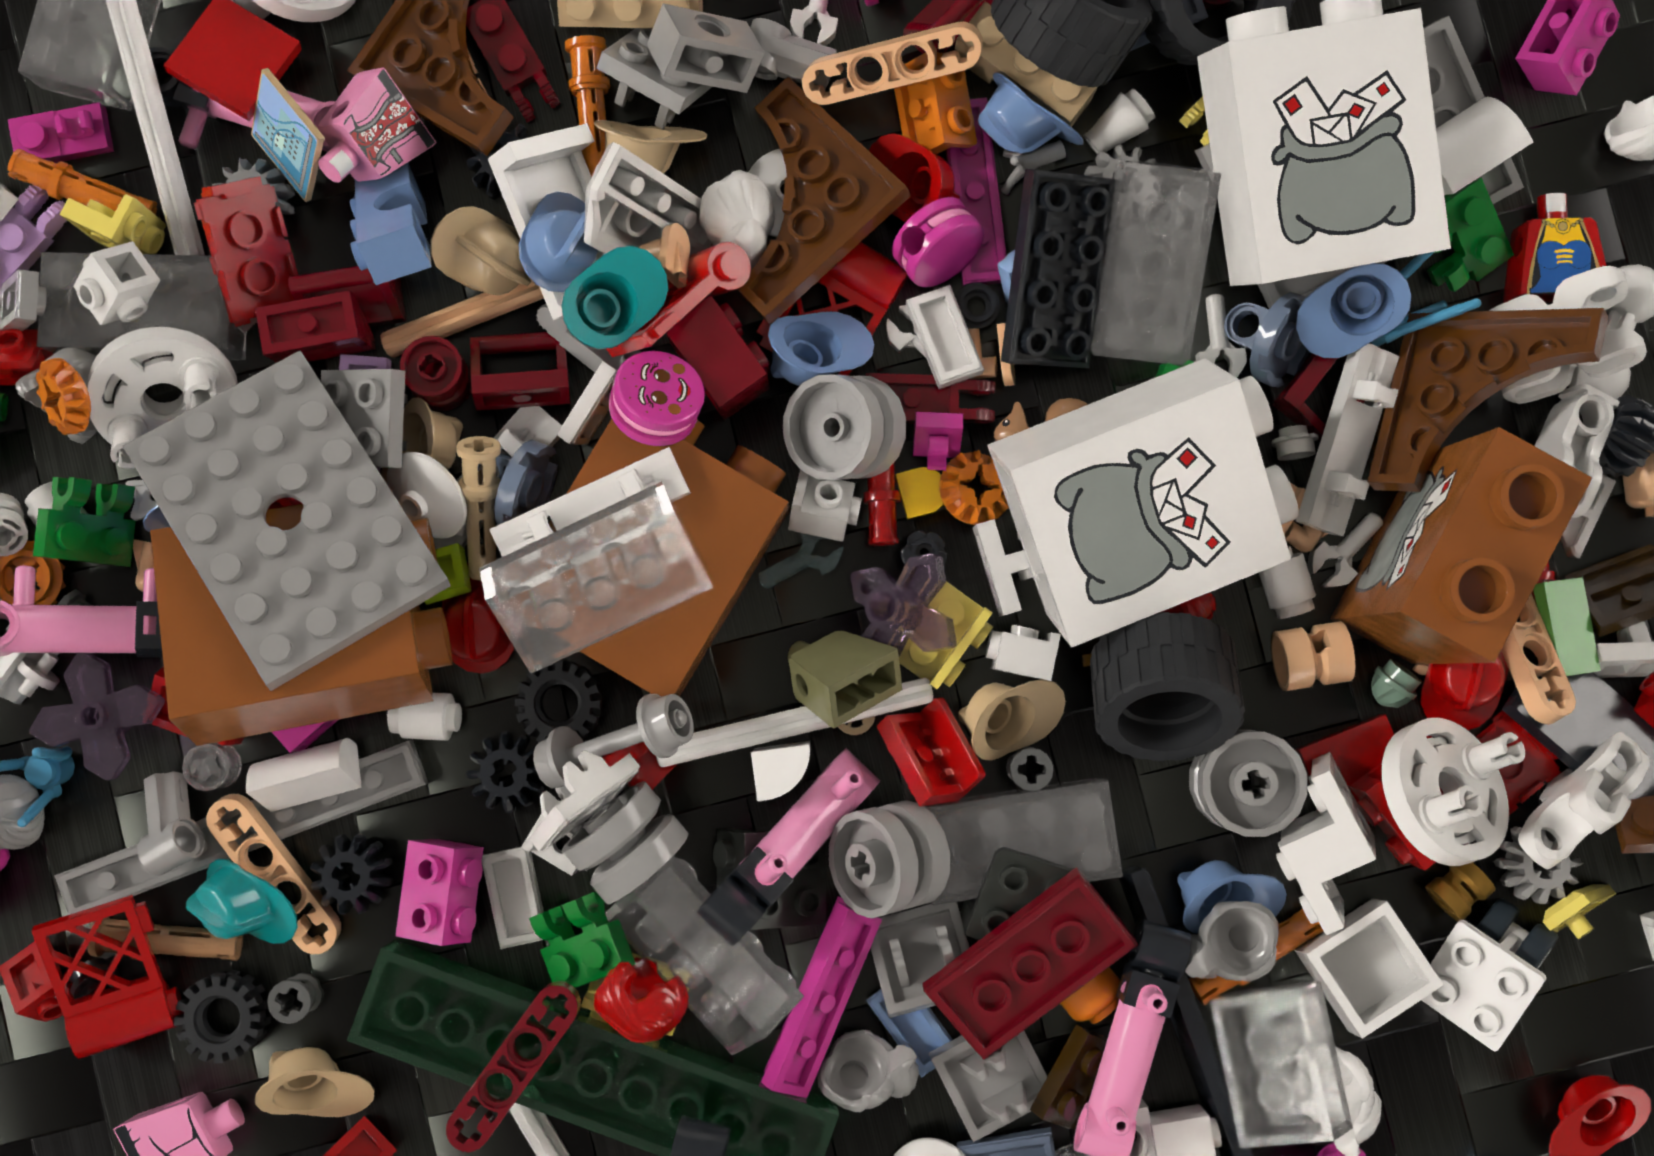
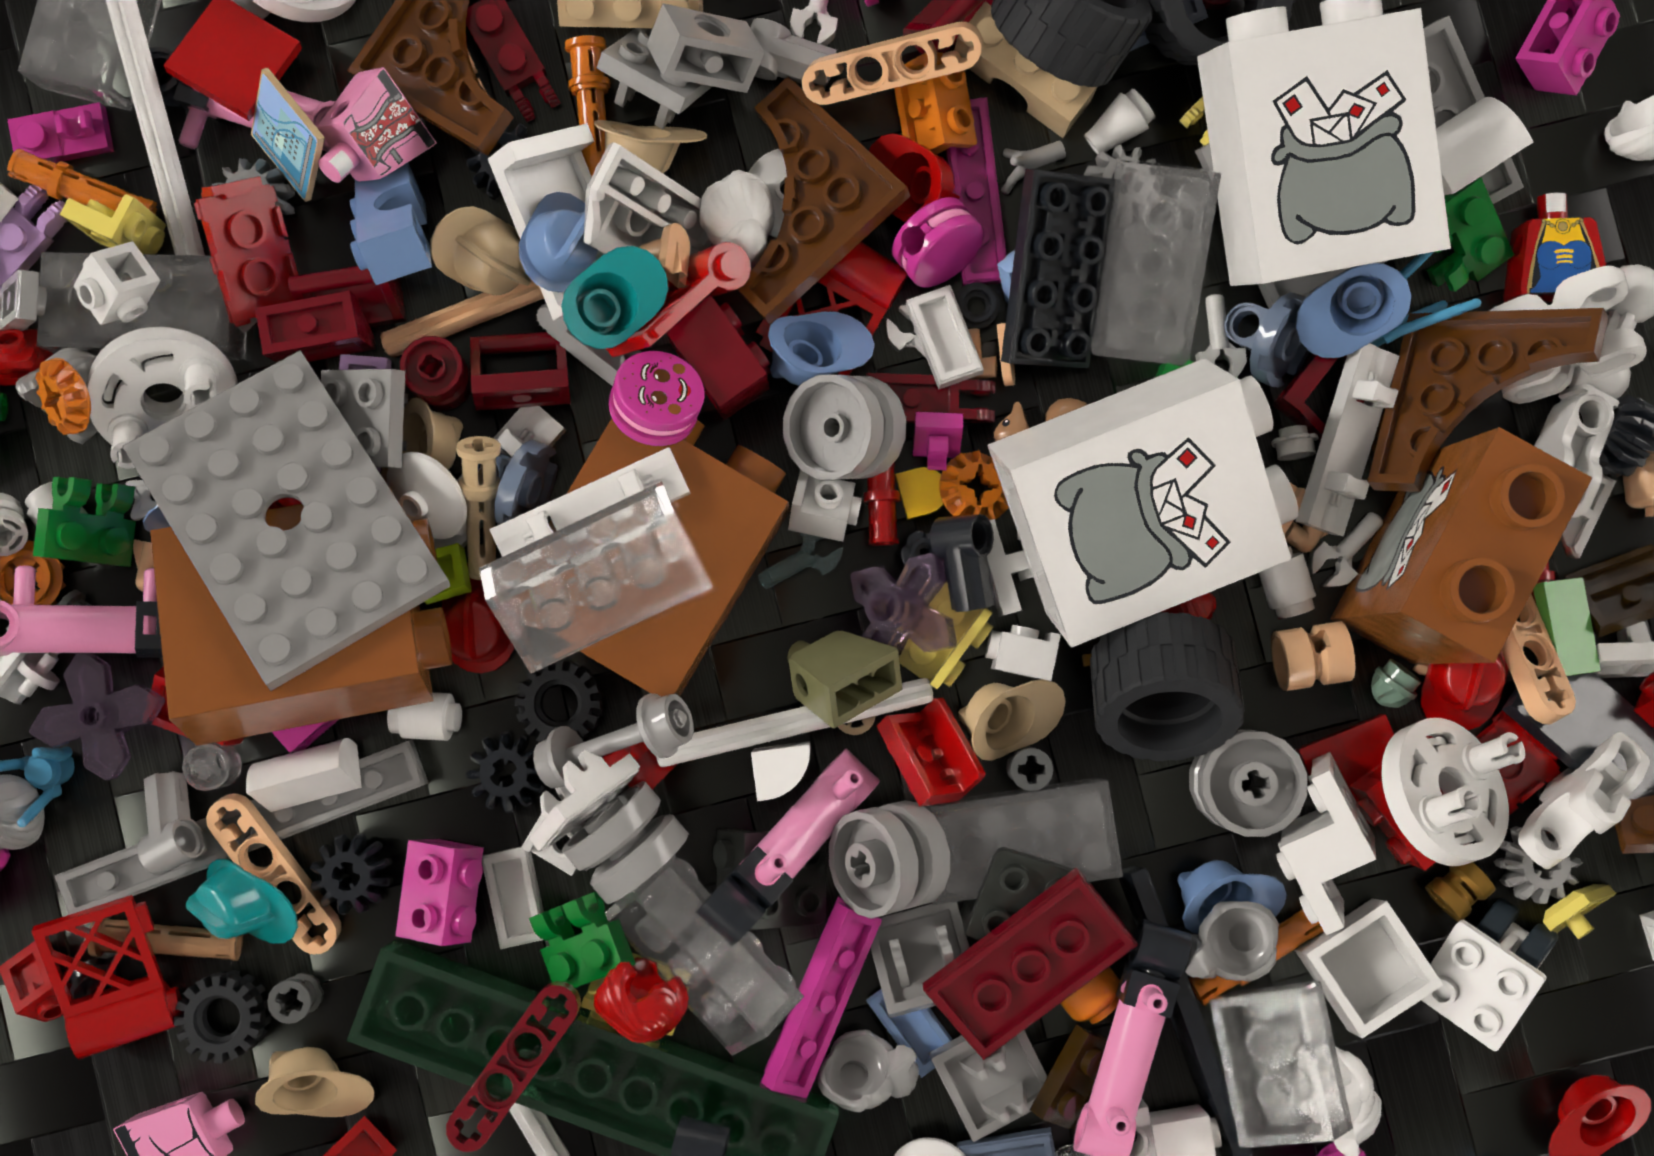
white tile [557,361,618,445] -> none
medium blue piece [978,72,1084,154] -> none
none -> black piece [930,514,994,612]

